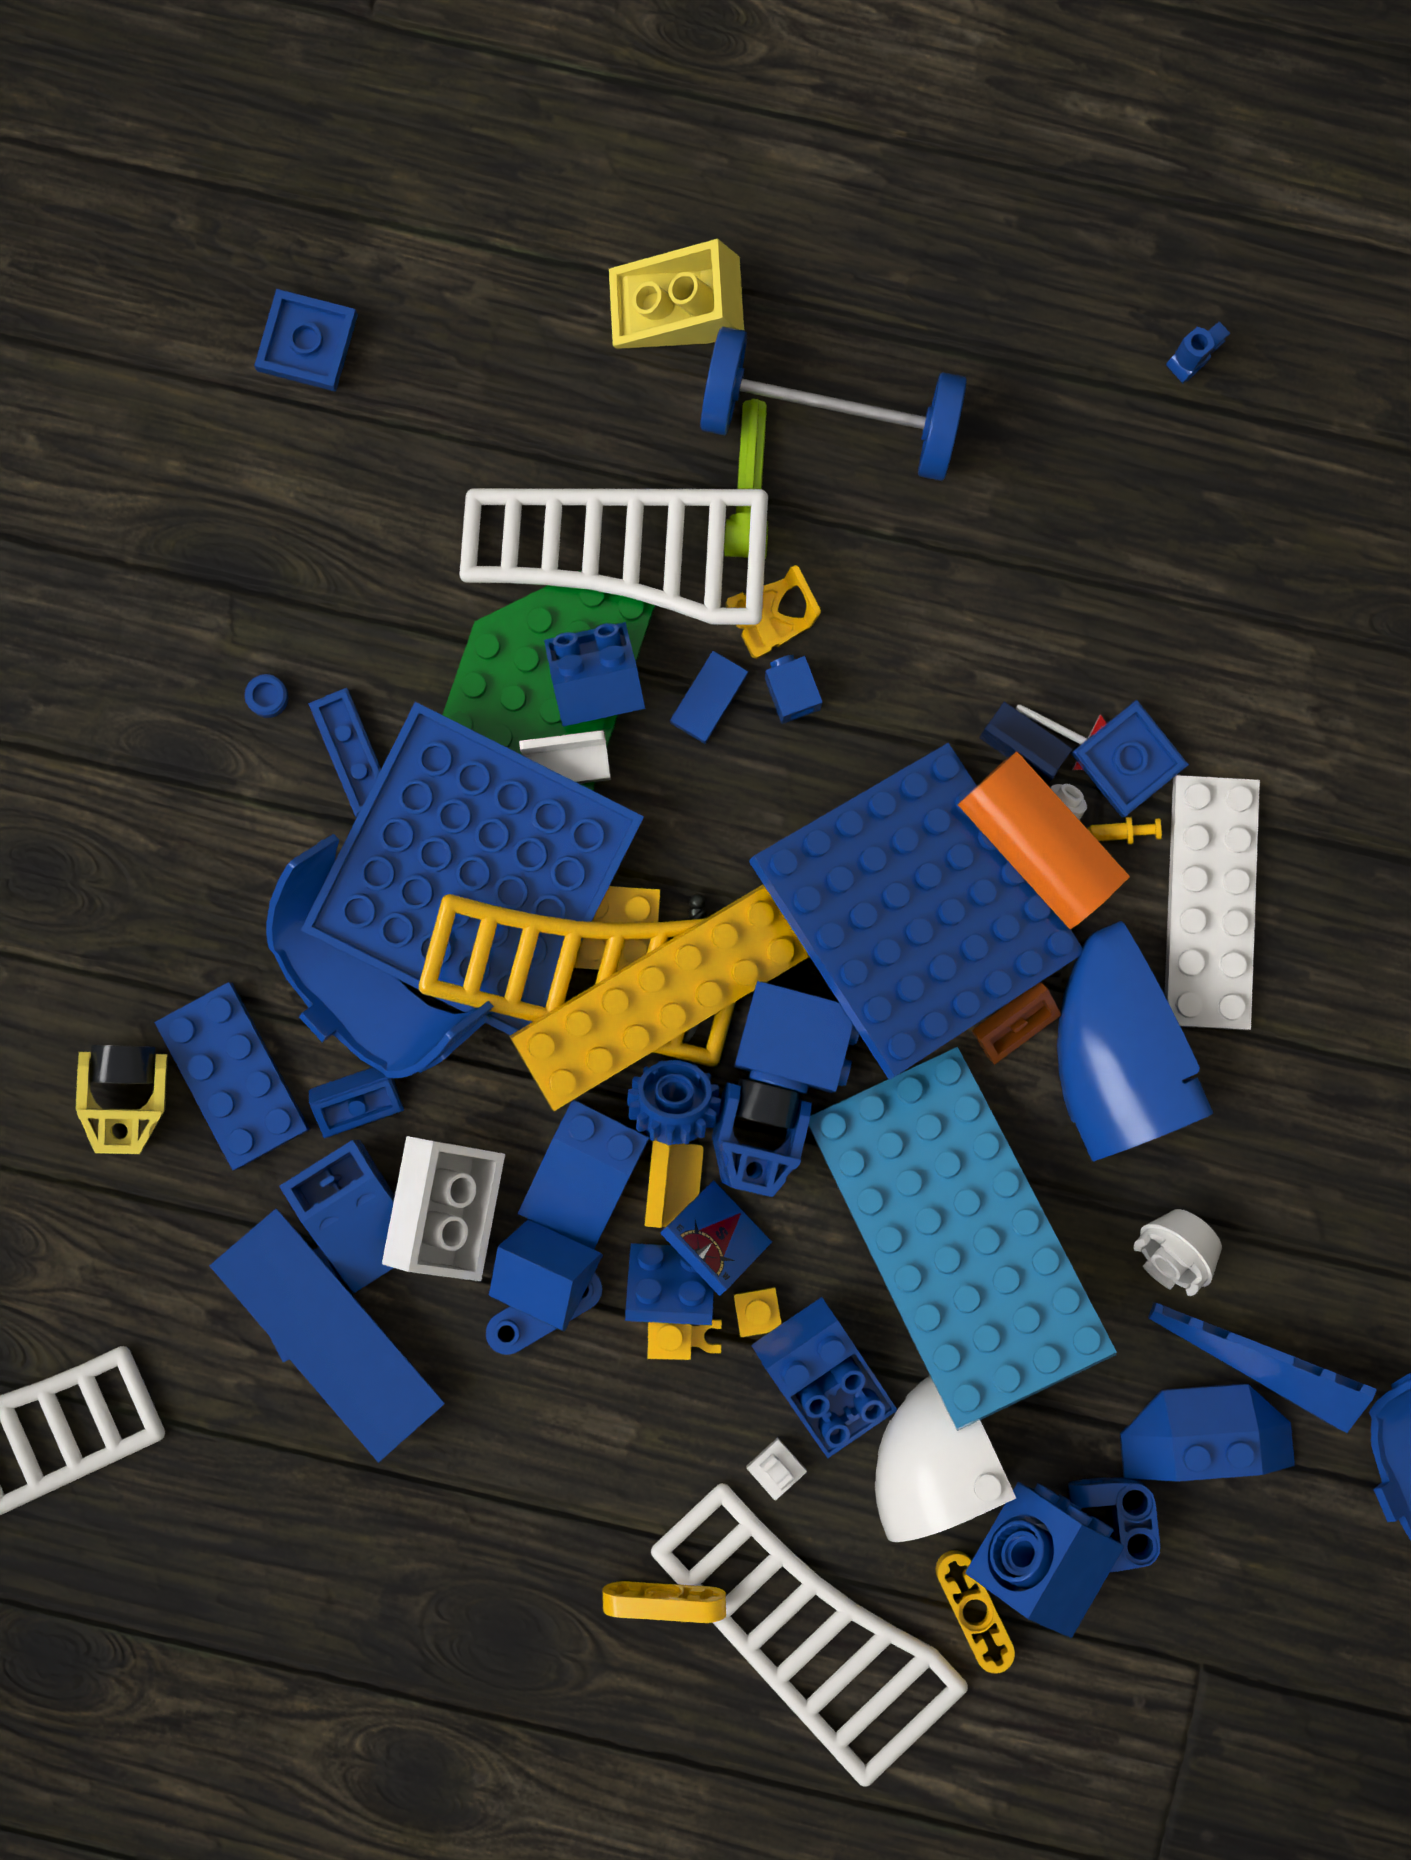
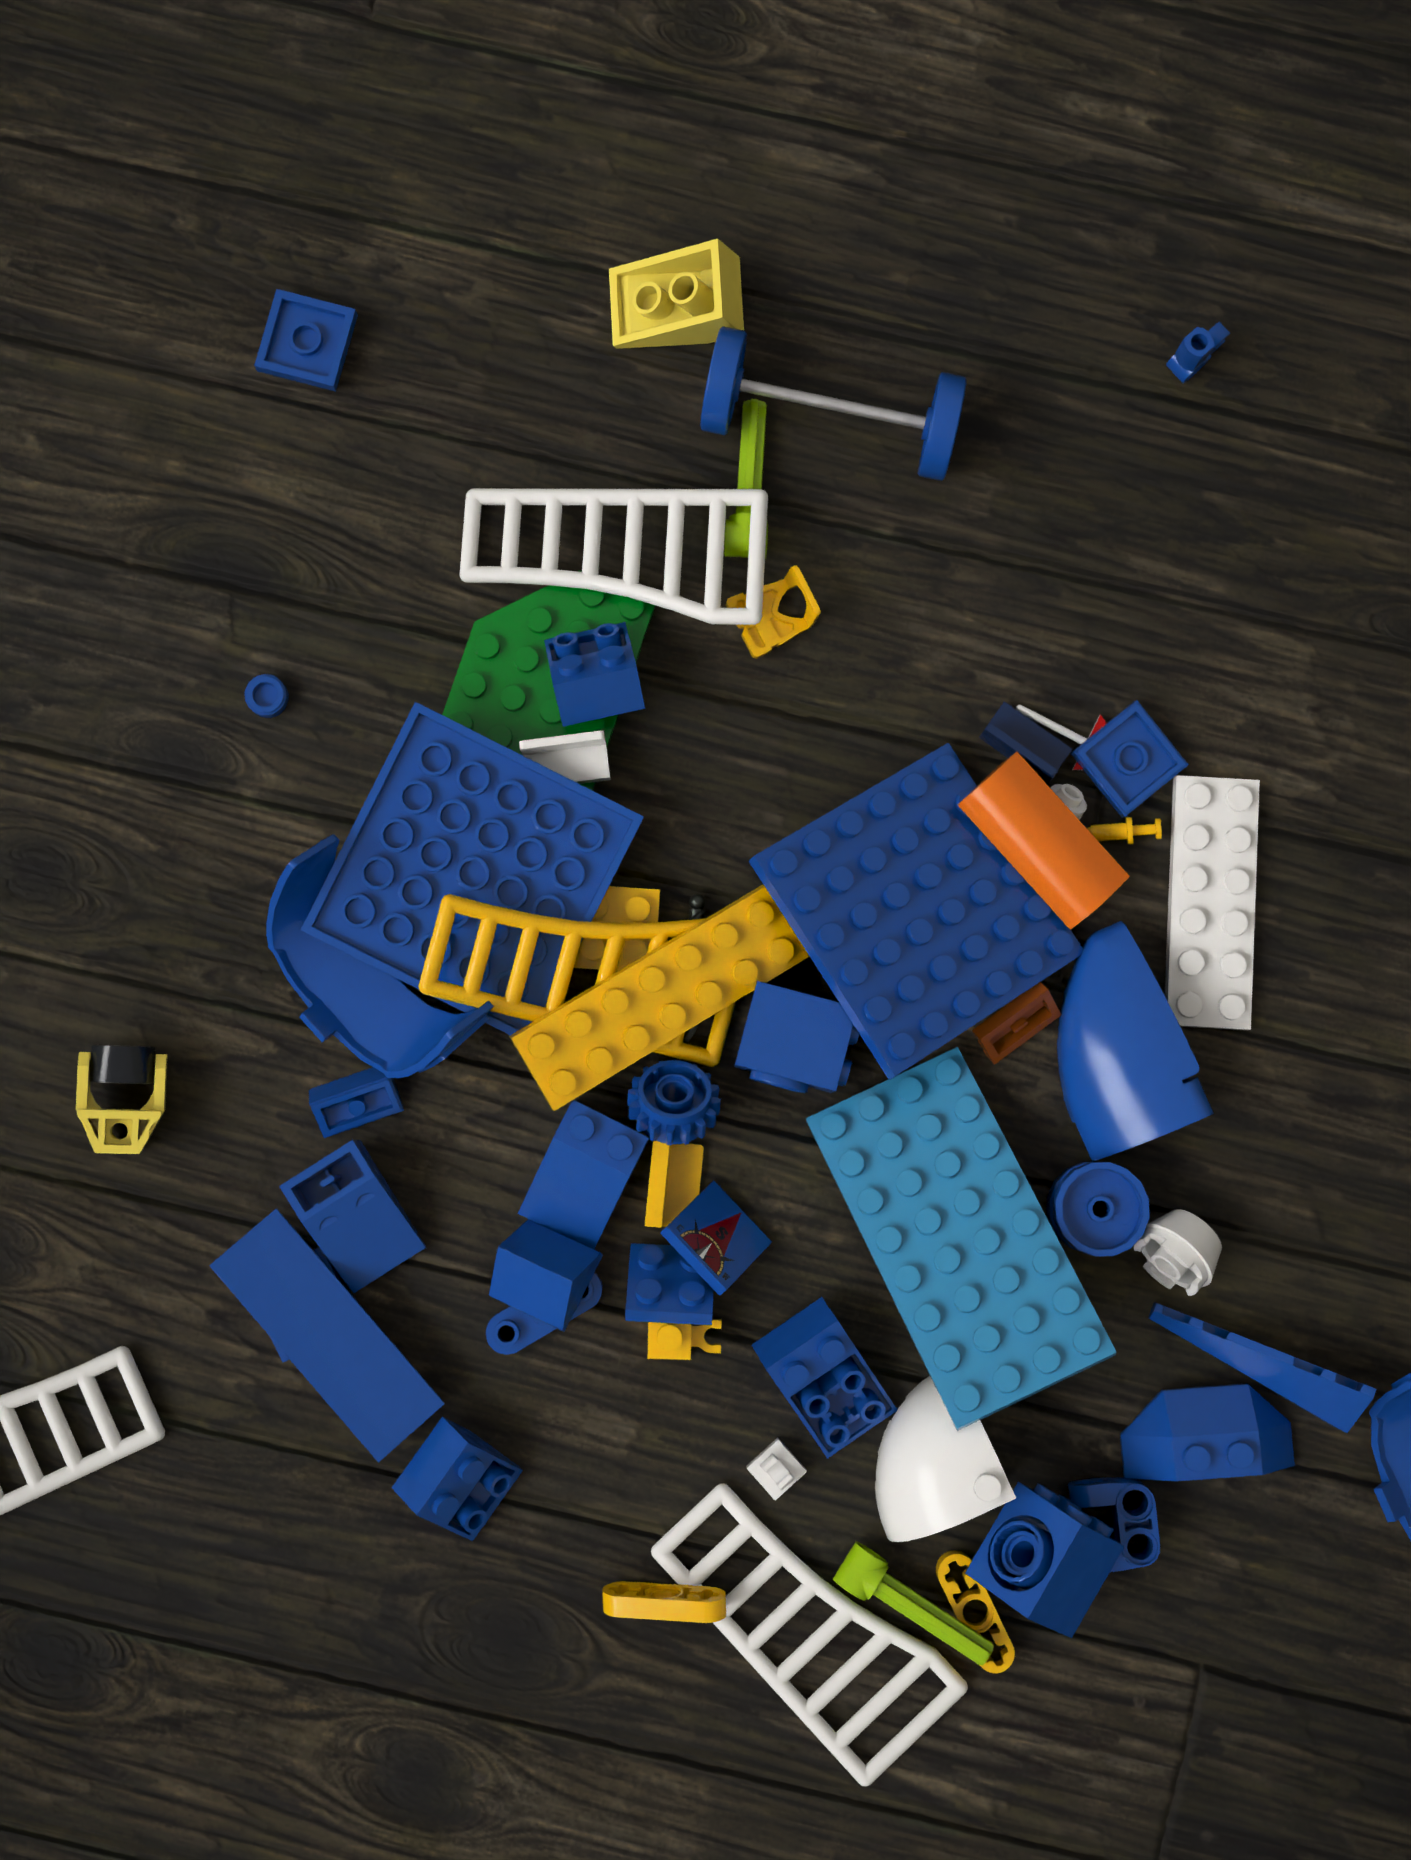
blue plate [154,982,310,1171] -> none
blue tile [308,688,382,818] -> none
white brick [382,1136,505,1281] -> none
blue tile [670,651,748,744] -> none
blue piece [712,1079,812,1197] -> none
yellow plate [733,1287,781,1337] -> none
blue brick [765,655,823,724] -> none
none -> blue slope [392,1417,523,1541]
none -> lime axle [833,1541,994,1665]
none -> blue wheel [1047,1162,1150,1257]

